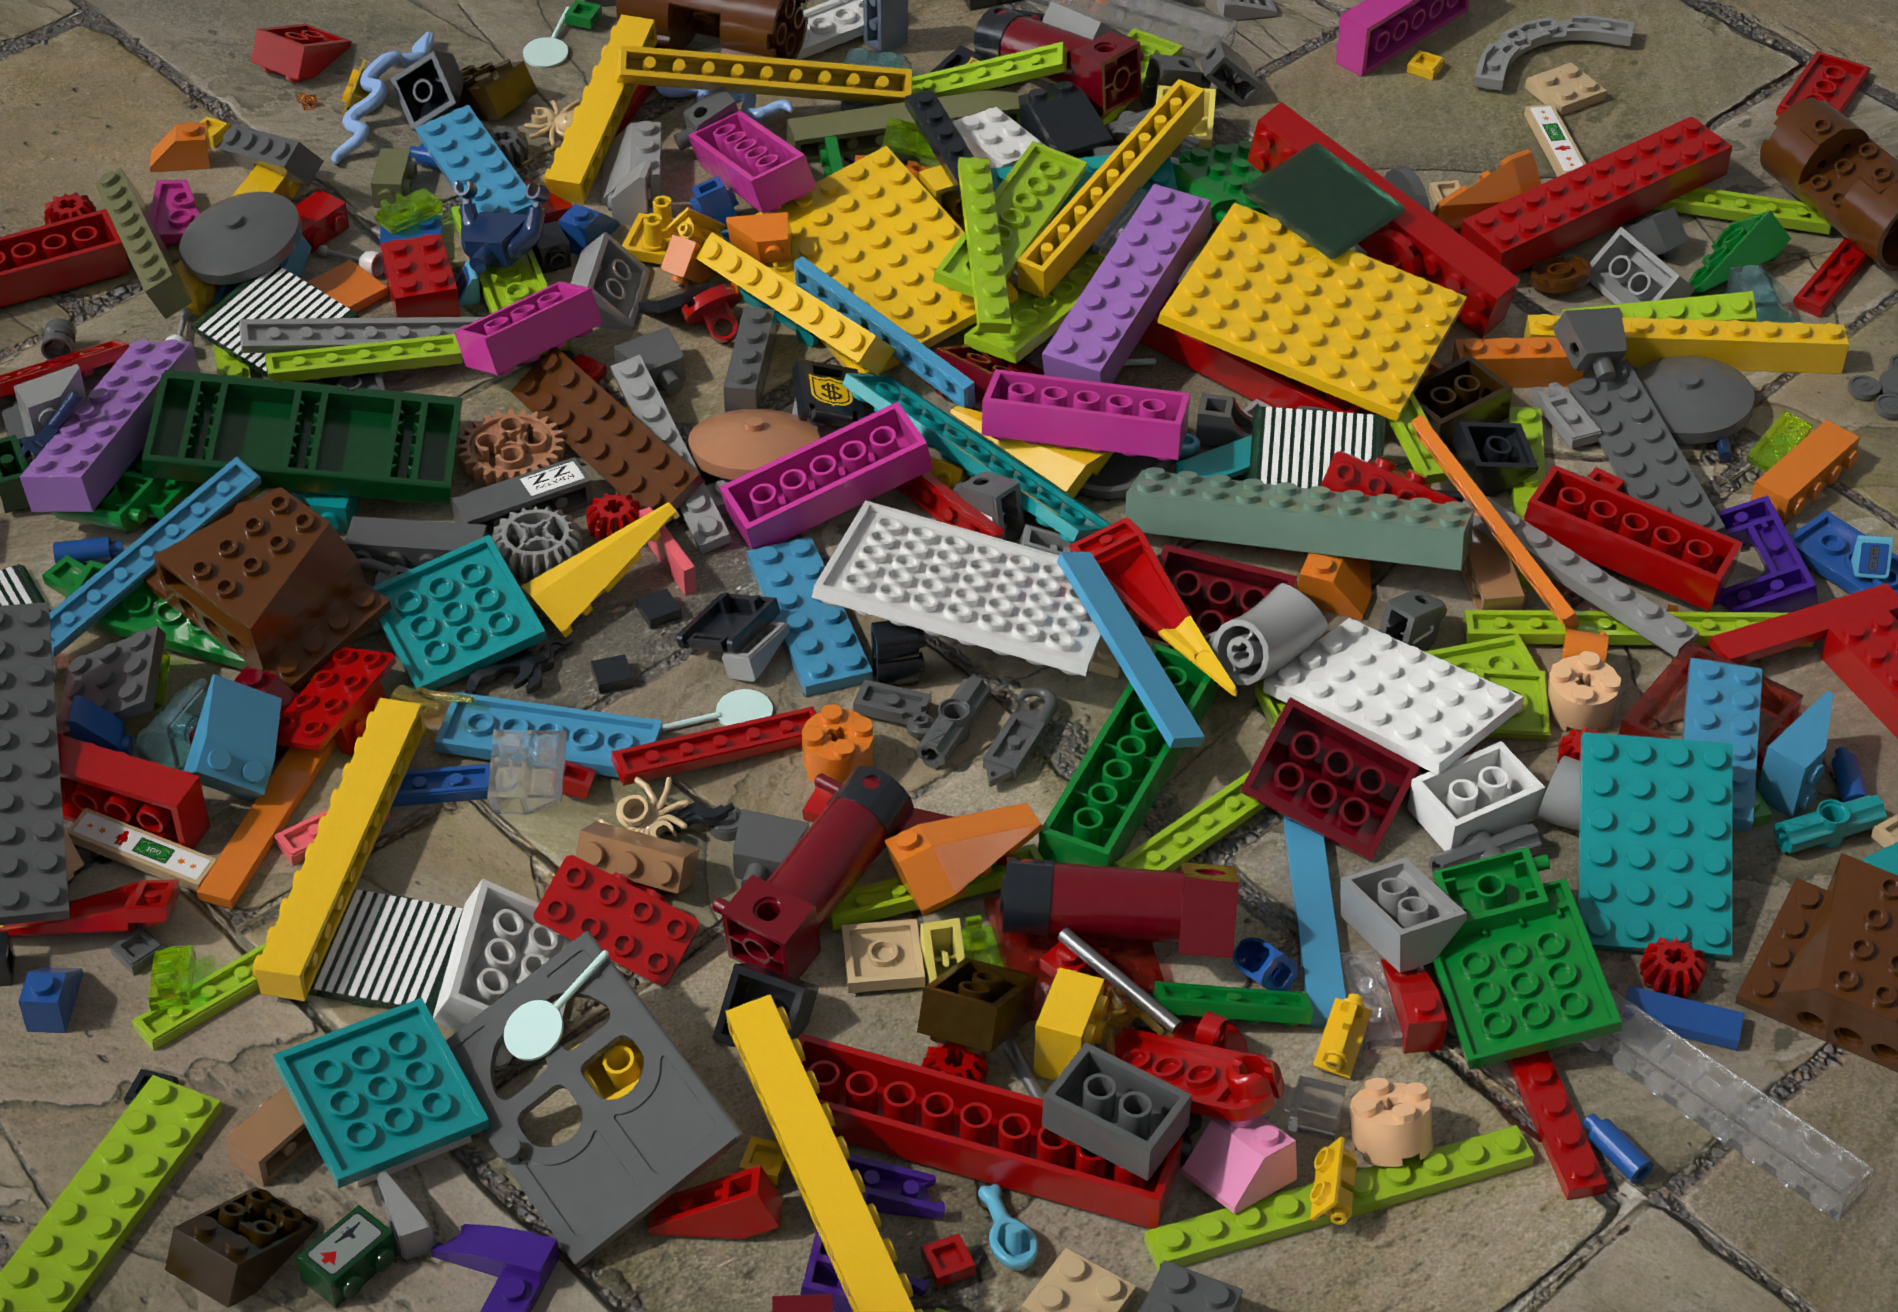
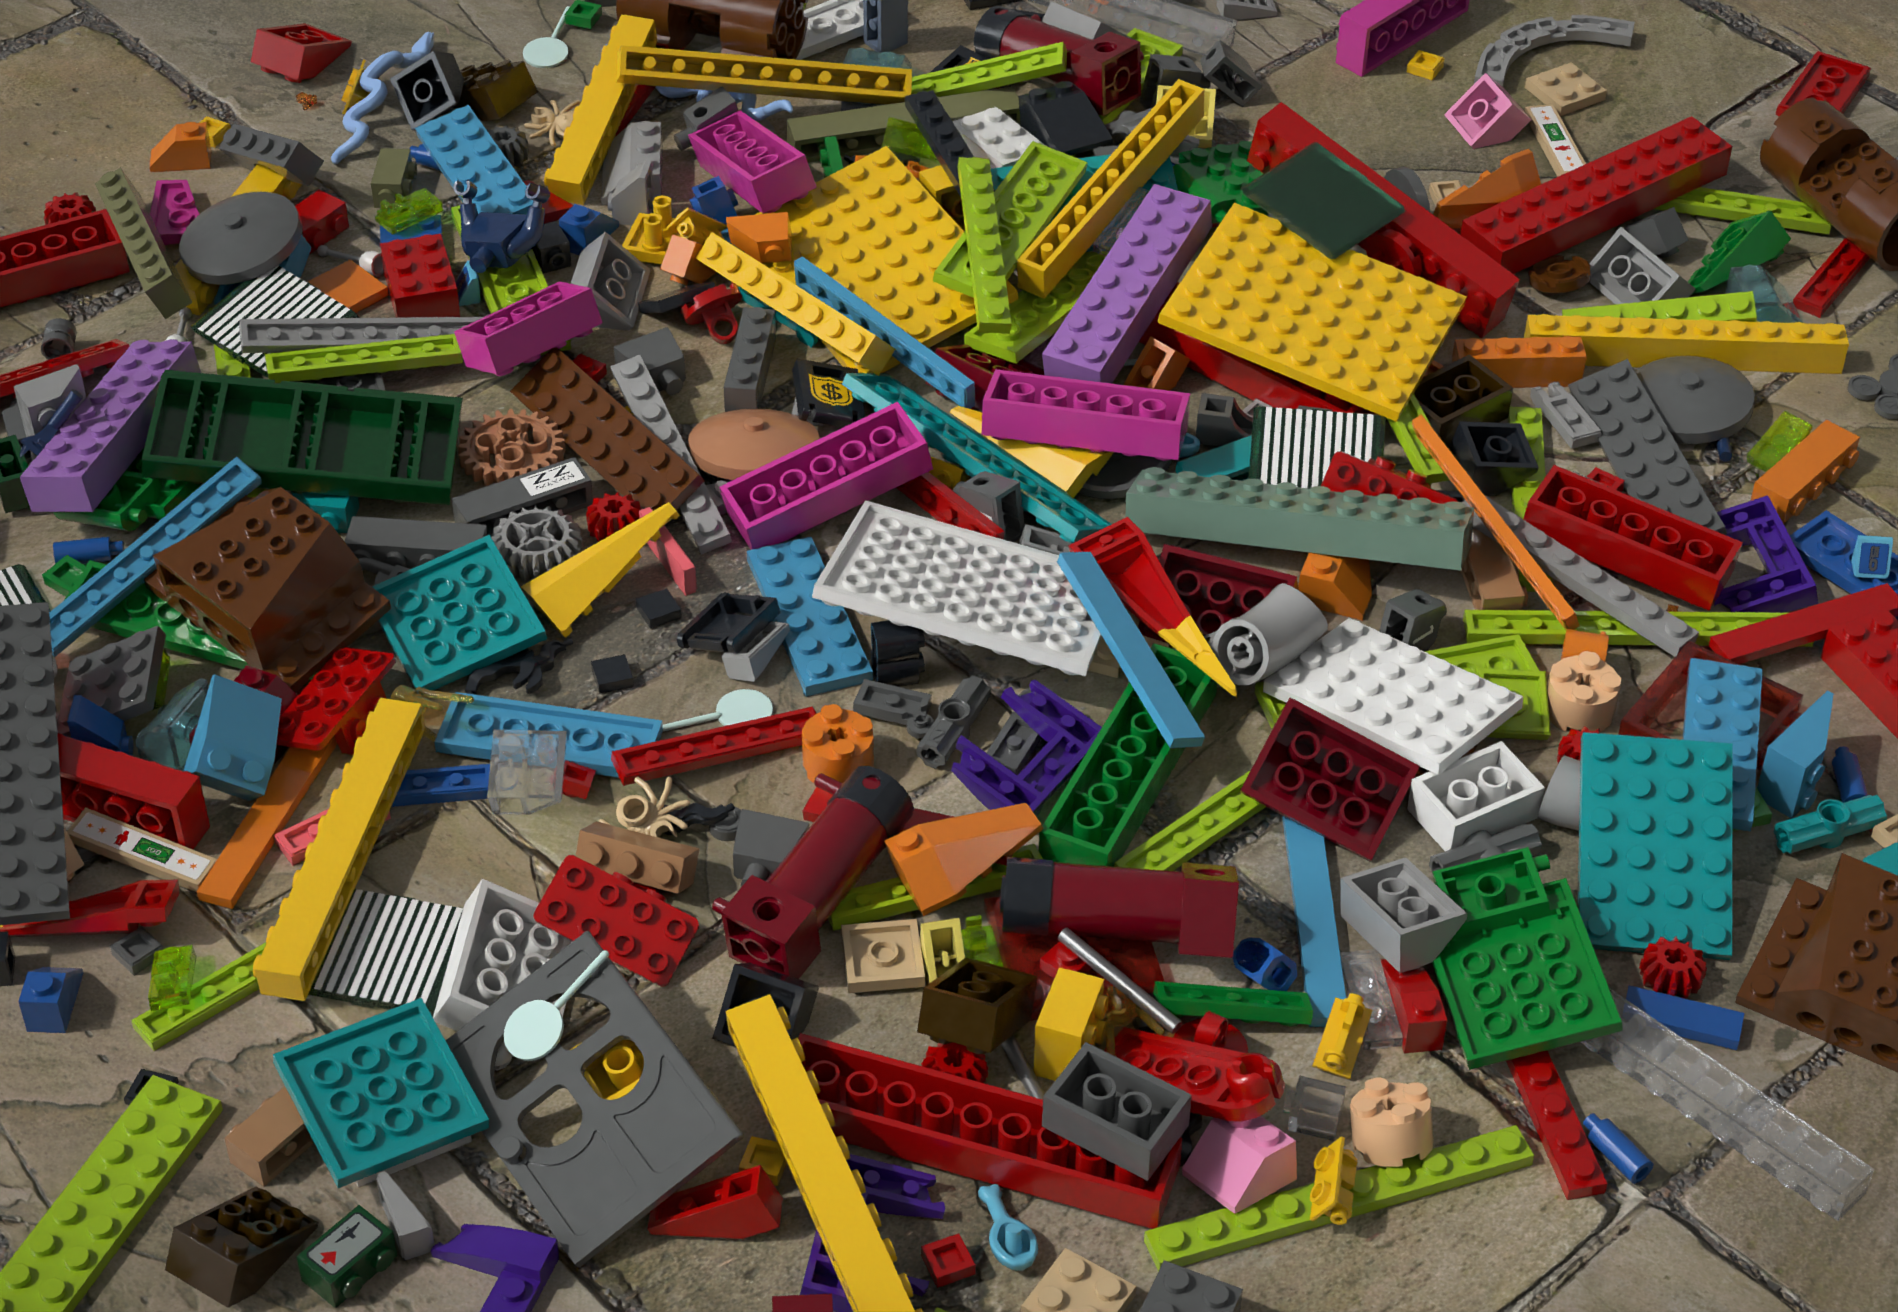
dark grey torso [1553,307,1627,382] -> none
none -> dark purple wedge [951,680,1102,817]
none -> orange slope [1123,336,1190,391]
none -> bright pink slope [1444,73,1531,149]

